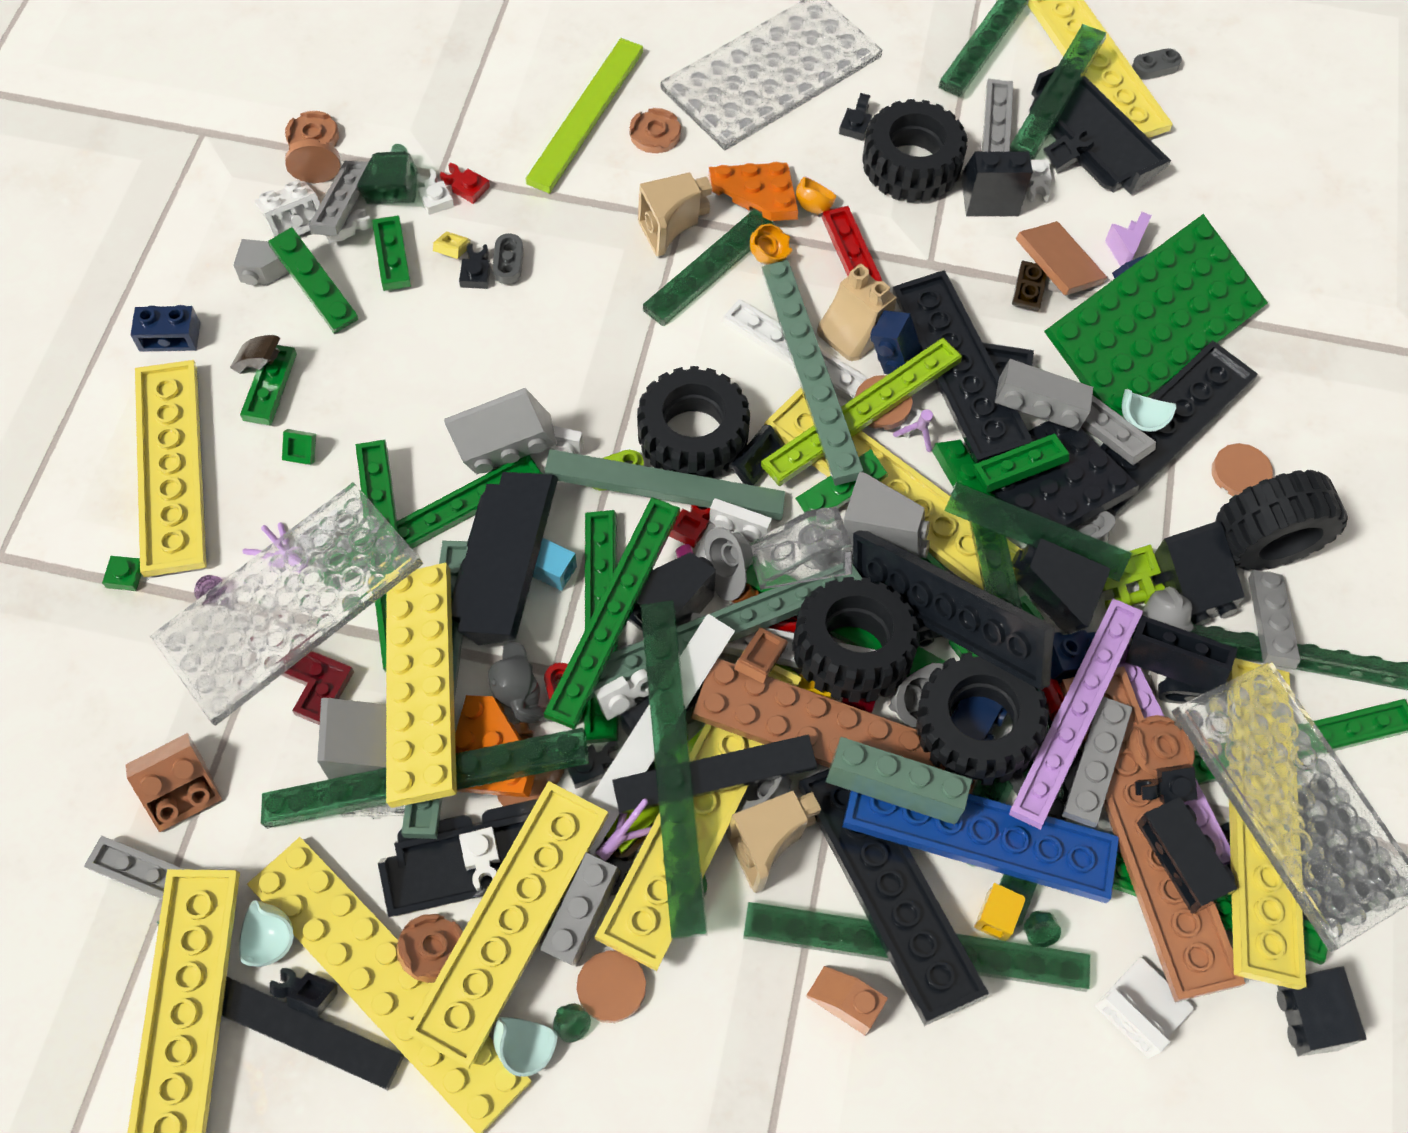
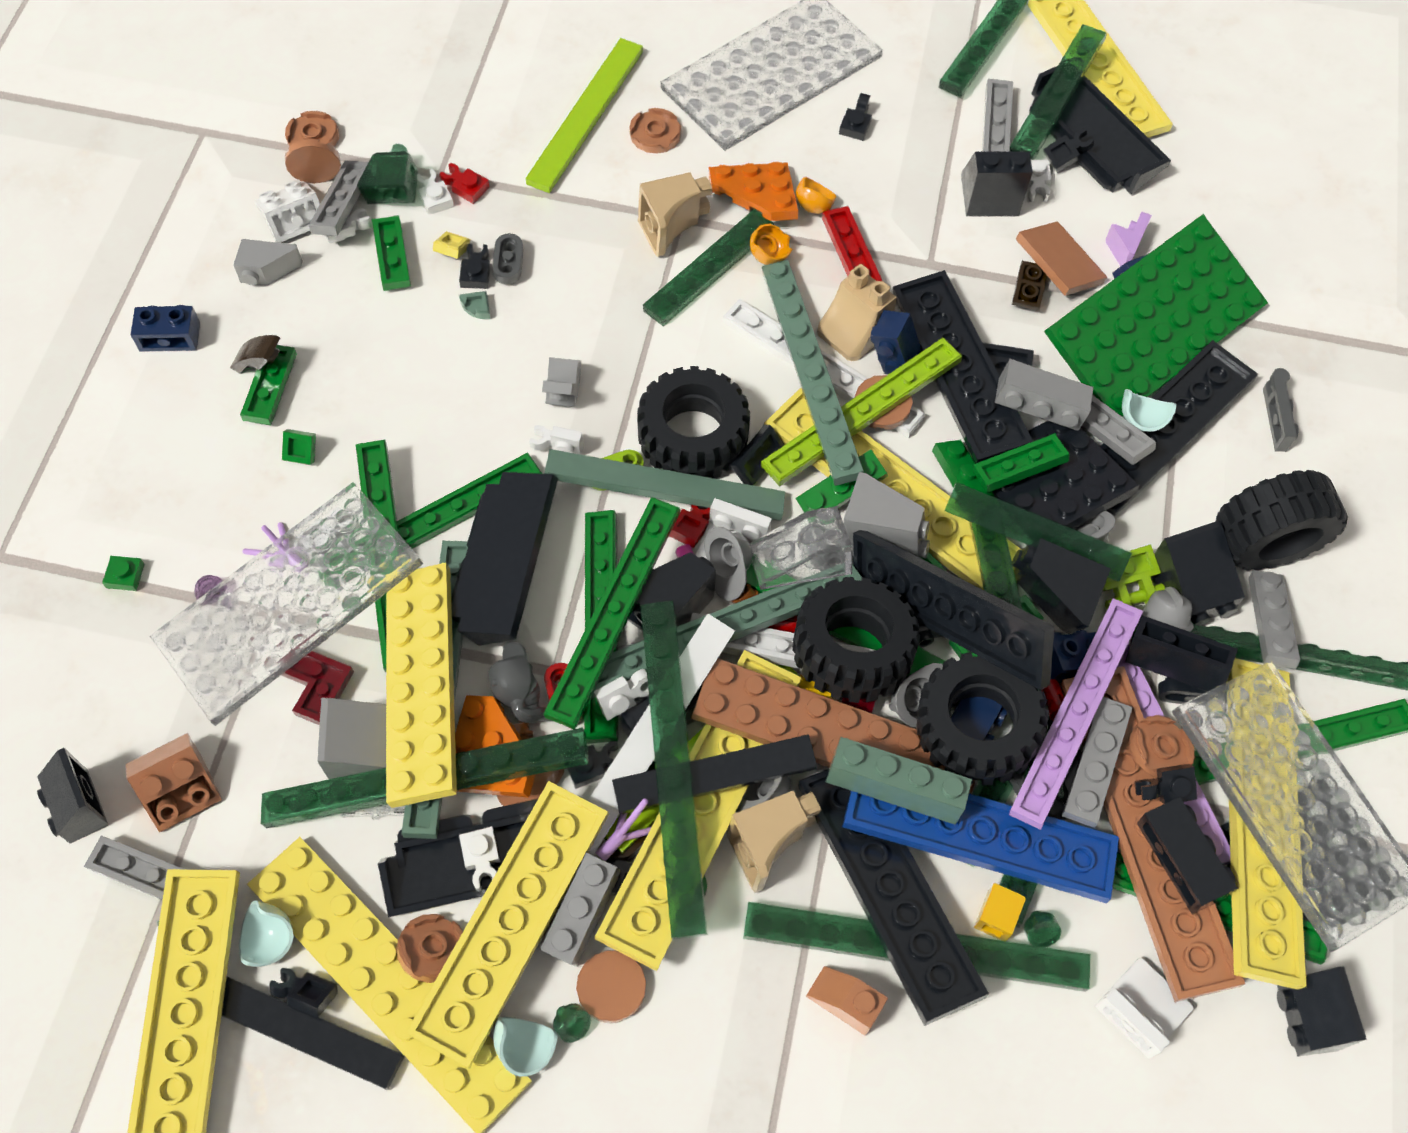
light yellow plate [135,360,207,577] -> none
green plate [268,227,358,334] -> none
light grey slope [444,388,556,474] -> none
medium azure brick [533,538,577,591] -> none
nougat tile [734,628,788,683] -> none
black tyre [862,99,968,203] -> none
lavender plant [893,409,933,452] -> none
dark grey plate [1132,48,1182,80] -> none
nougat tile [1211,443,1273,496] -> none
none -> black slope [37,747,109,844]
none -> sand green tile [459,291,490,320]
none -> light grey brick [542,357,581,407]
none -> dark grey plate [1263,368,1299,452]

